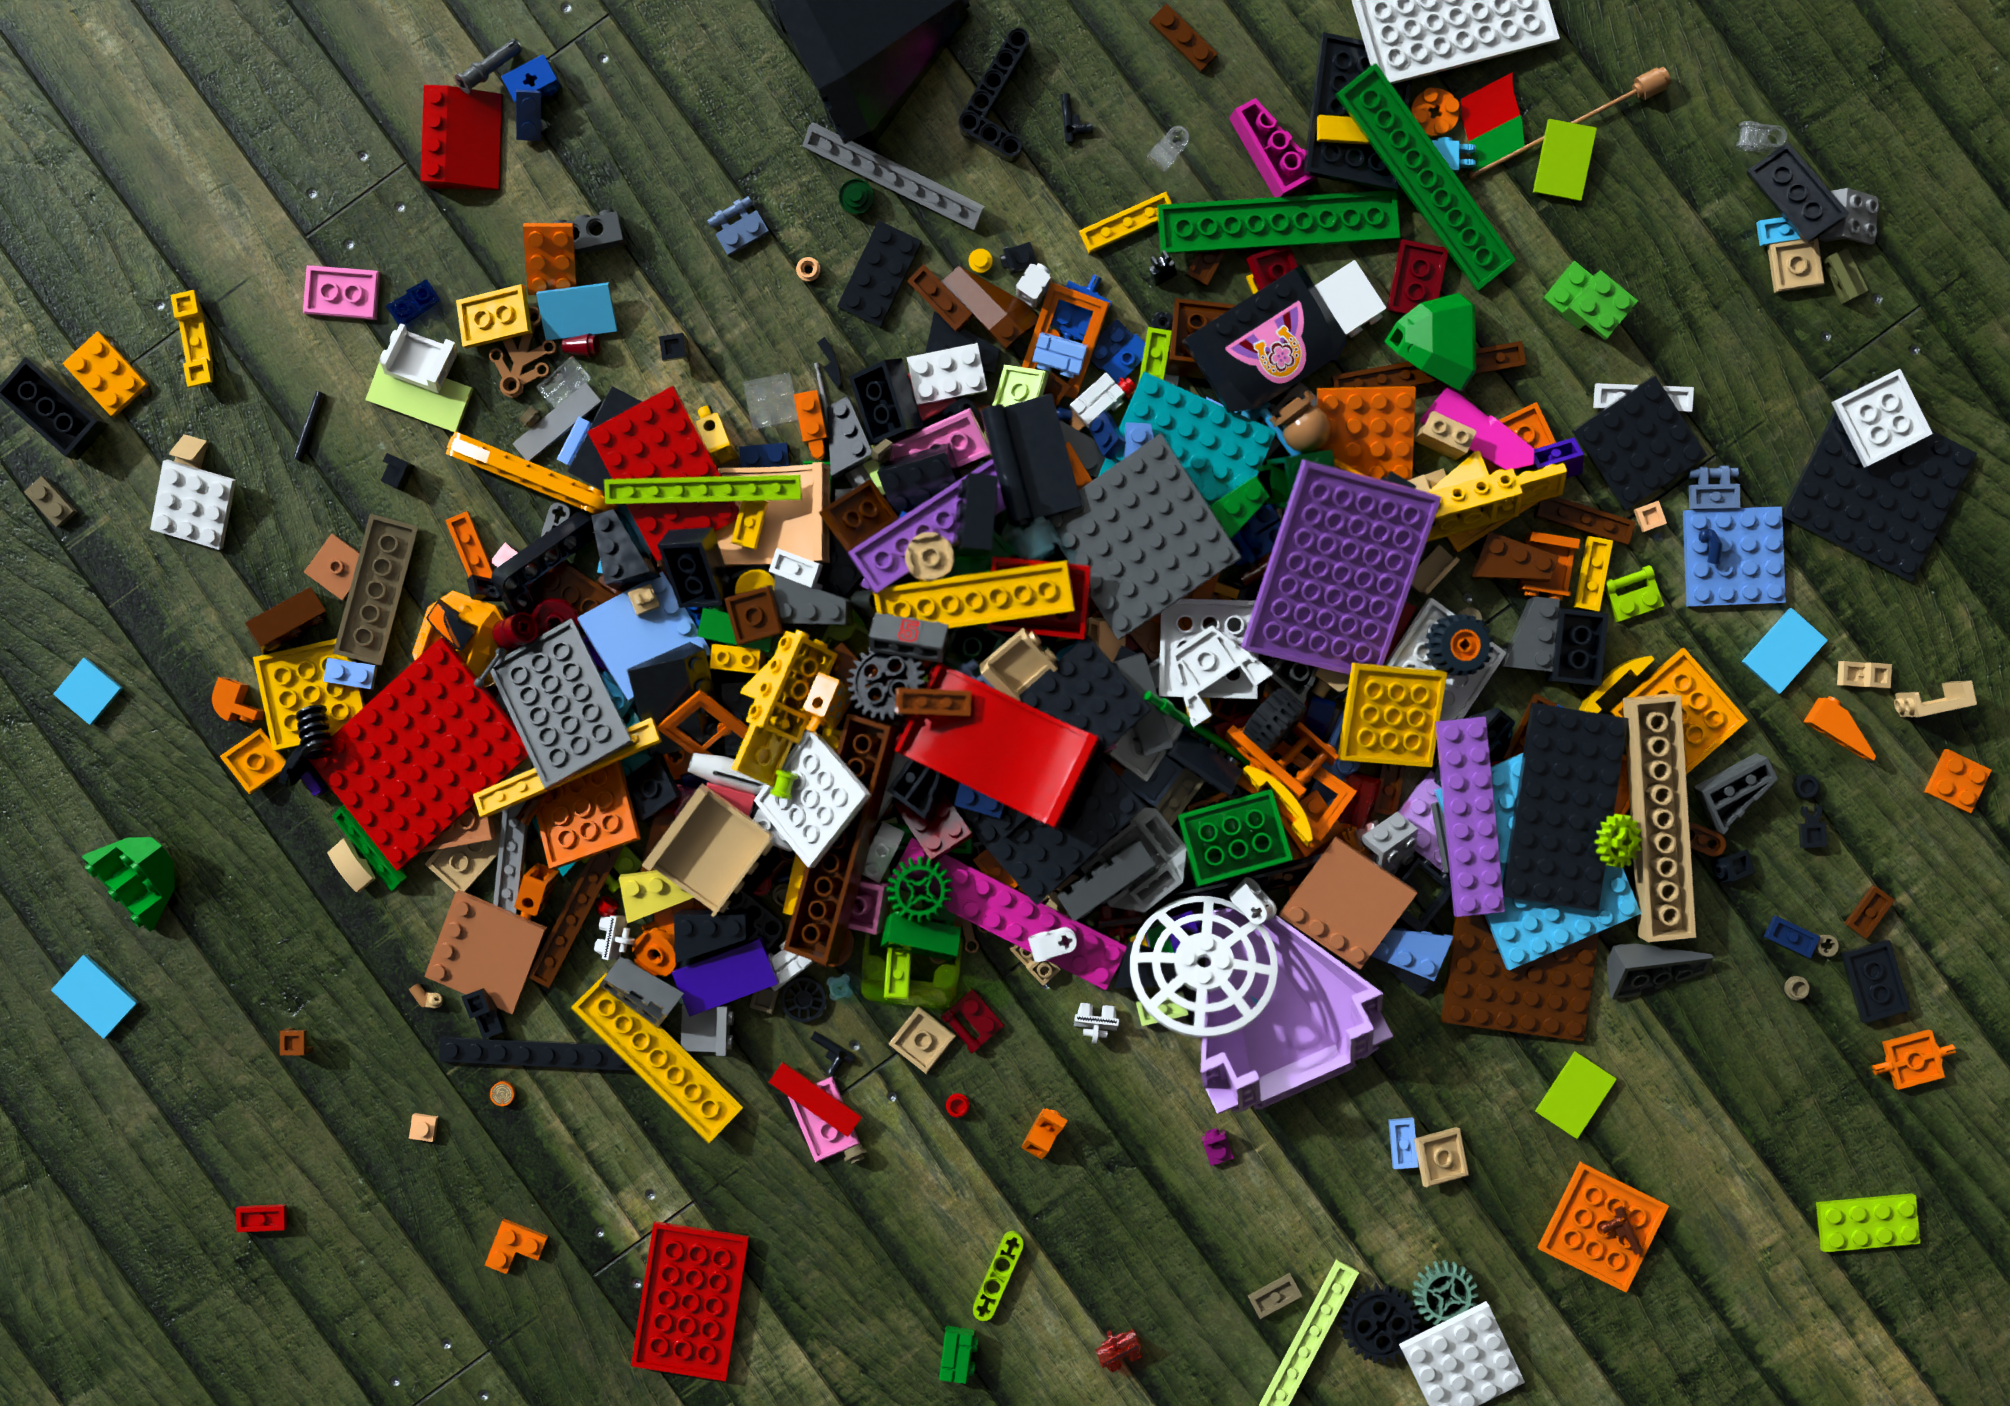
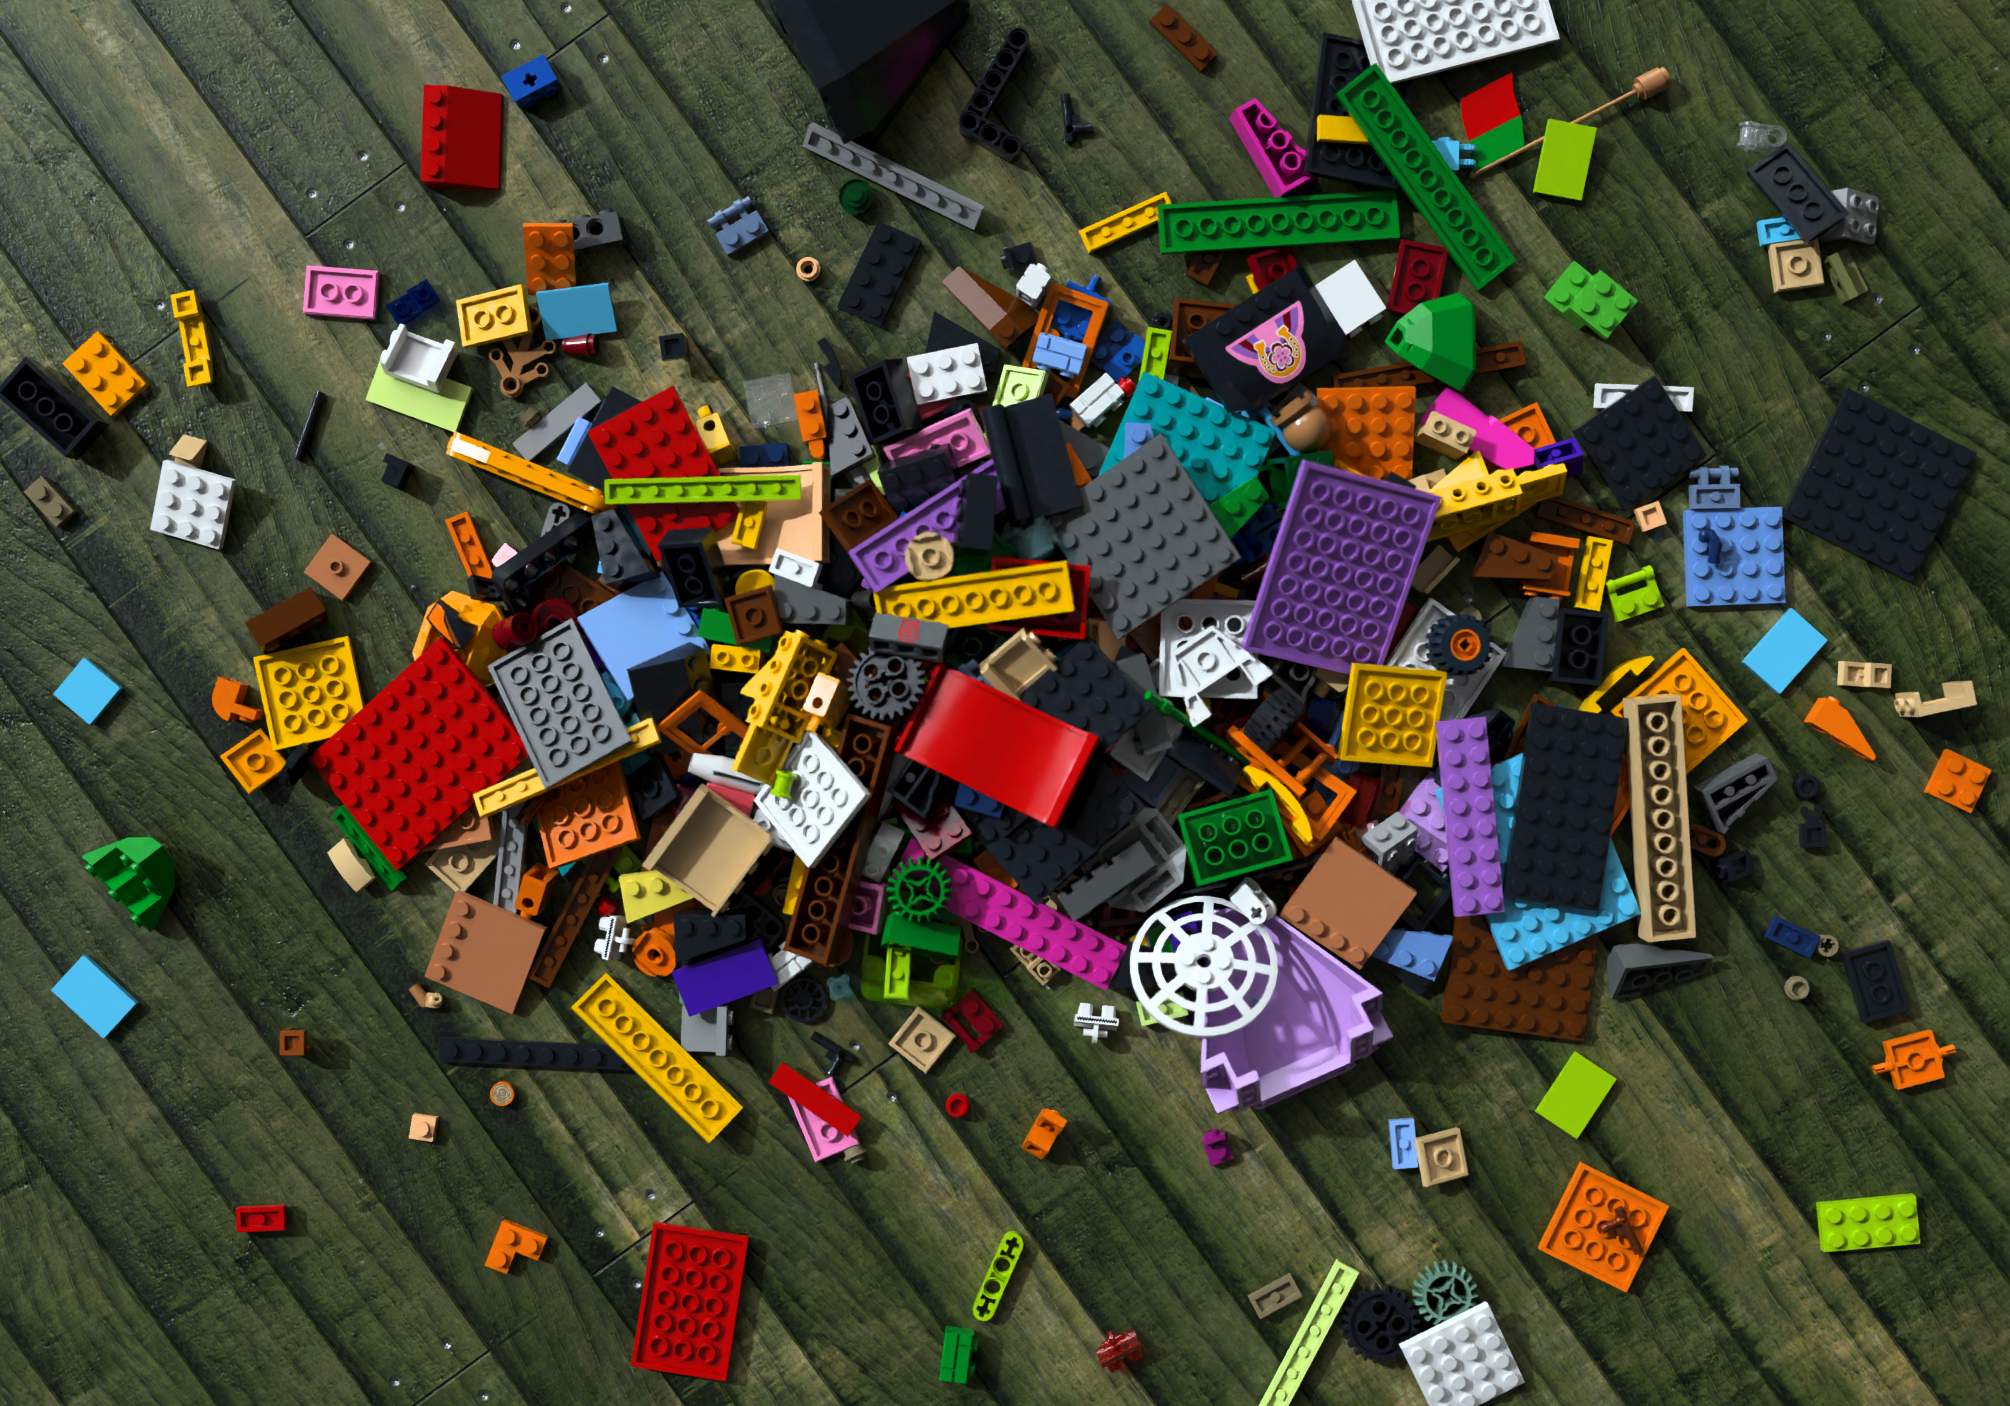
black piece [296,705,333,759] -> none
dark purple tile [300,771,328,796] -> none
light blue plate [323,658,378,690] -> none
dark tan plate [333,514,418,665] -> none
dark grey pin [455,39,522,94] -> none
black slope [461,988,507,1039] -> none
dark grey hinge [474,648,506,688] -> none
dark blue plate [516,89,541,141] -> none
clear slope [537,356,591,408] -> none
dark grey wedge [599,957,684,1028] -> none
tan tile [628,584,660,616] -> none
dark tan tile [871,439,893,464] -> none
dark orange plate [895,688,971,716] -> none
reddish brown plate [907,264,974,333] -> none
yellow plate [969,249,993,273] -> none
white piece [1028,927,1077,962] -> none
dark blue plate [1089,410,1125,460] -> none
clear piece [1146,126,1189,173] -> none
black plate [1149,250,1177,286] -> none
orange plate [1410,87,1459,138] -> none
dark grey axle [1431,802,1450,873] -> none
lime gear [1595,814,1643,868] -> none
white plate [1831,369,1933,467] -> none
reddish brown plate [1844,885,1895,939] -> none

